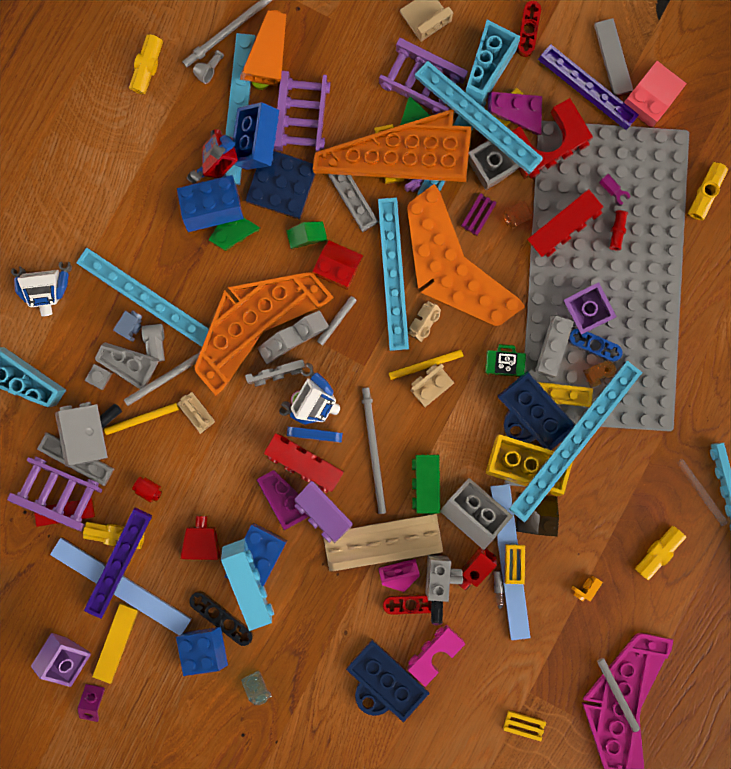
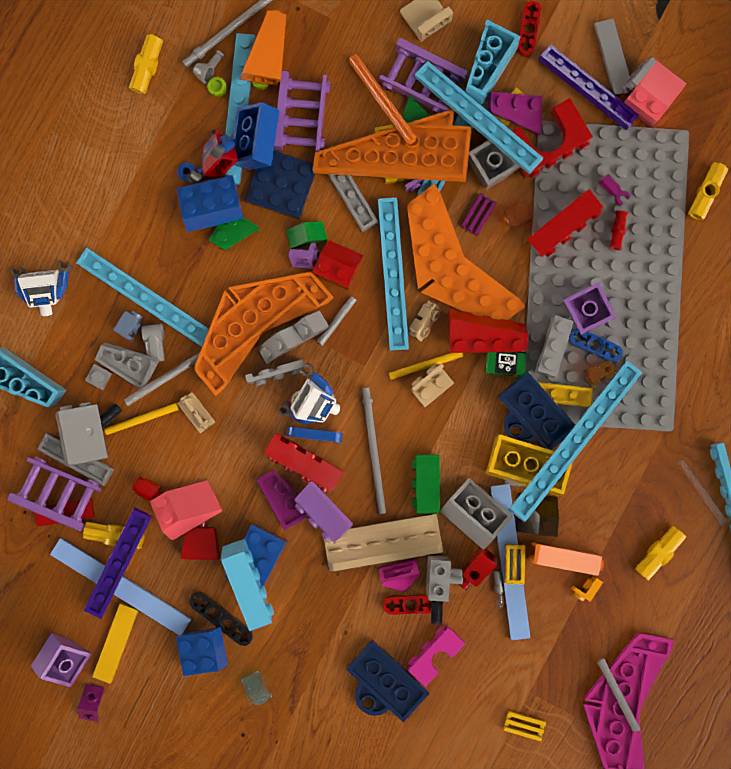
none -> coral slope [150,480,222,540]
none -> blue plate [177,163,197,182]
none -> lime tile [207,77,227,97]
none -> medium lavender bracket [289,242,320,269]
none -> orange axle [349,54,416,144]
none -> red wedge [448,308,528,353]
none -> slope [527,540,604,576]
none -> light grey tile [622,57,657,93]

